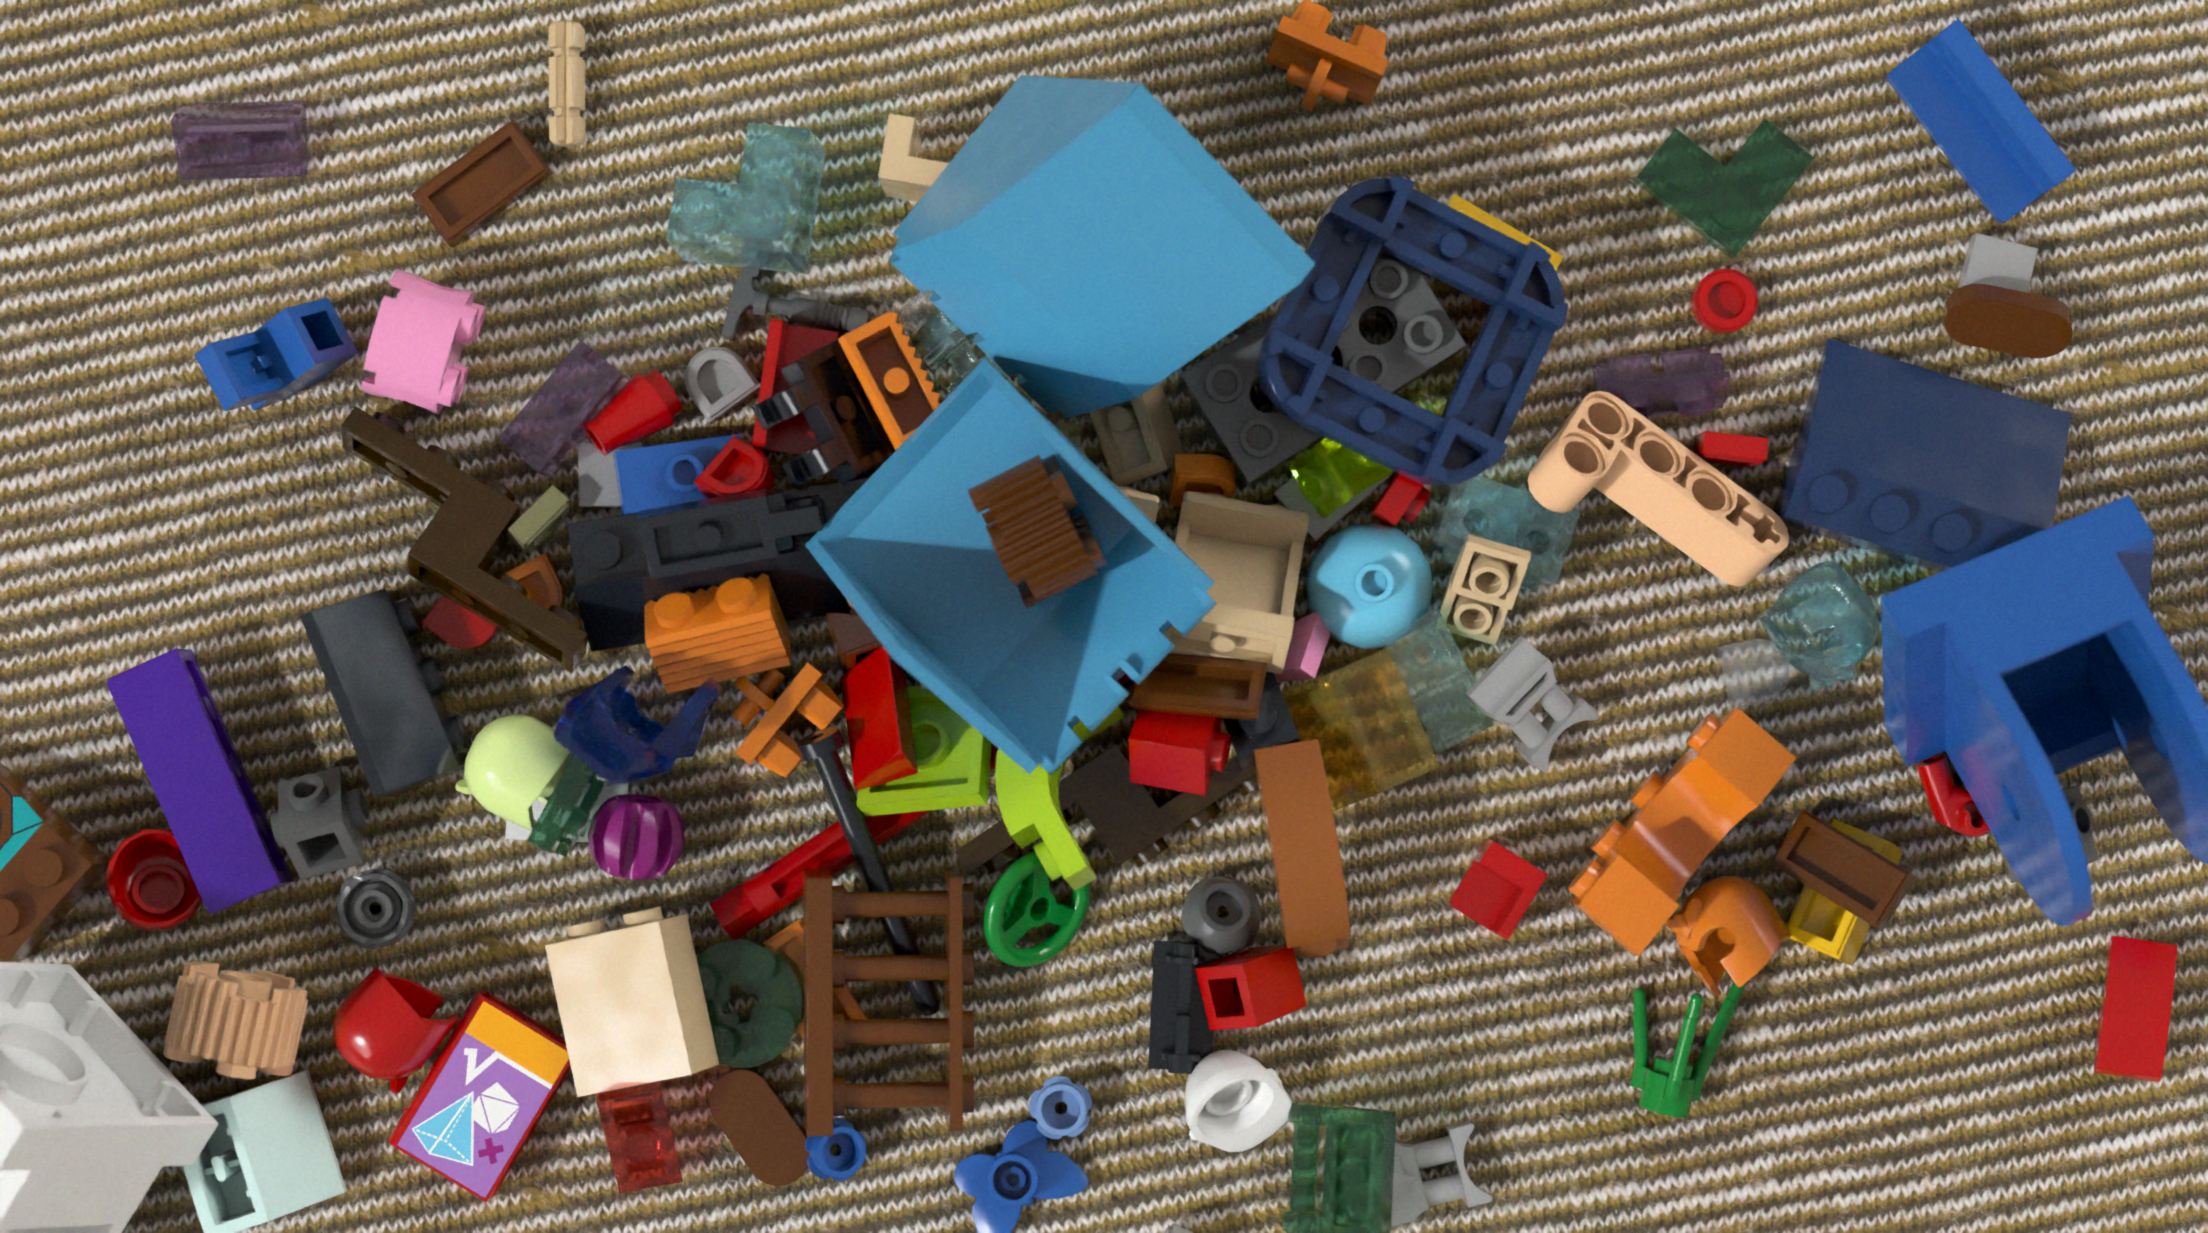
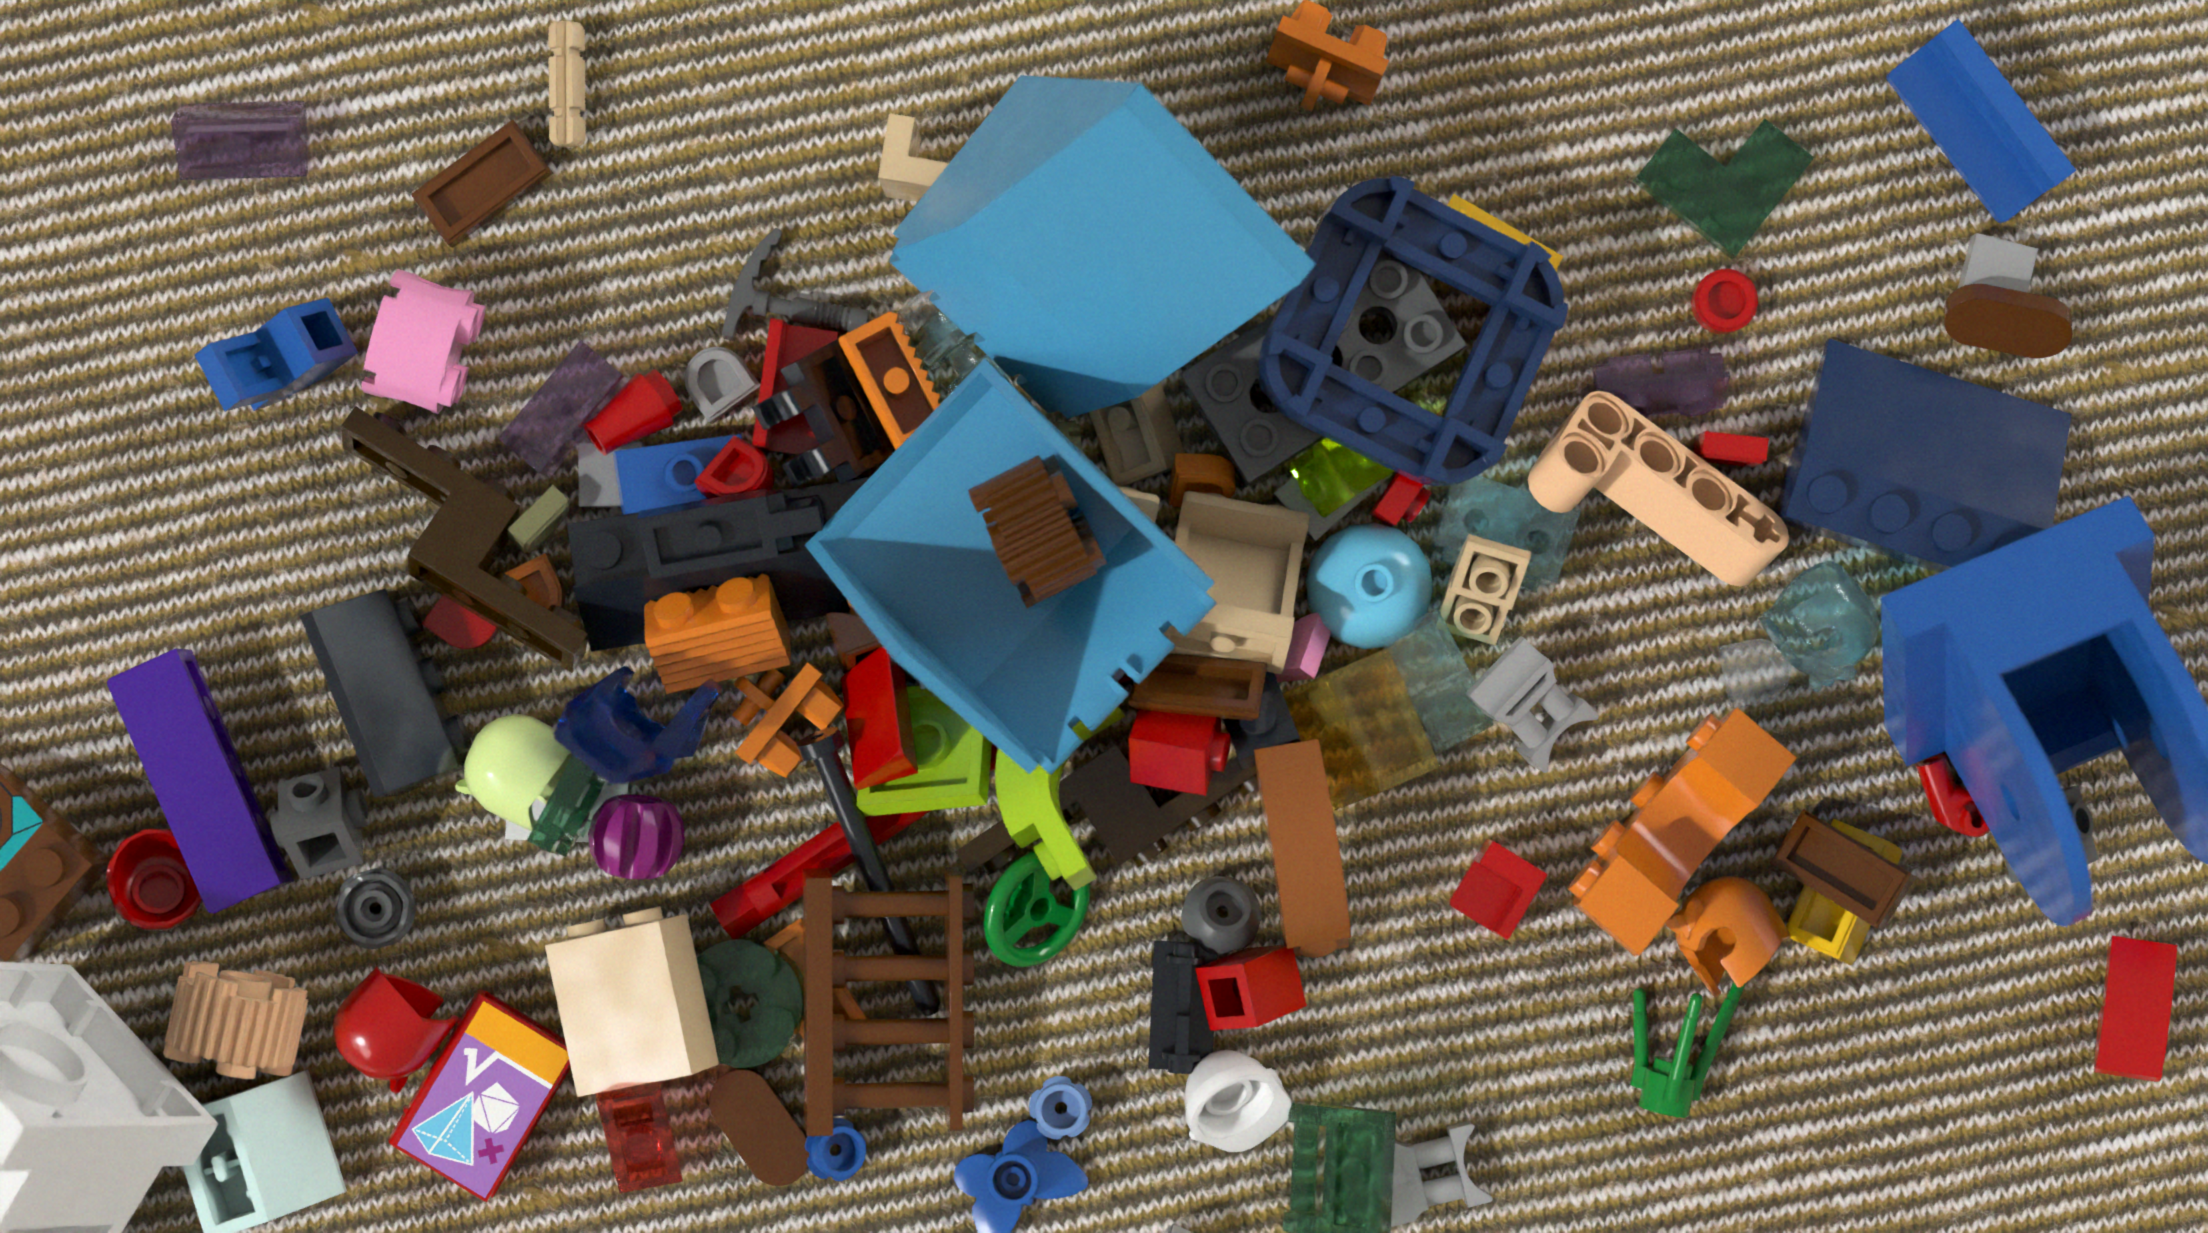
clear light blue brick [666,123,826,274] -> none

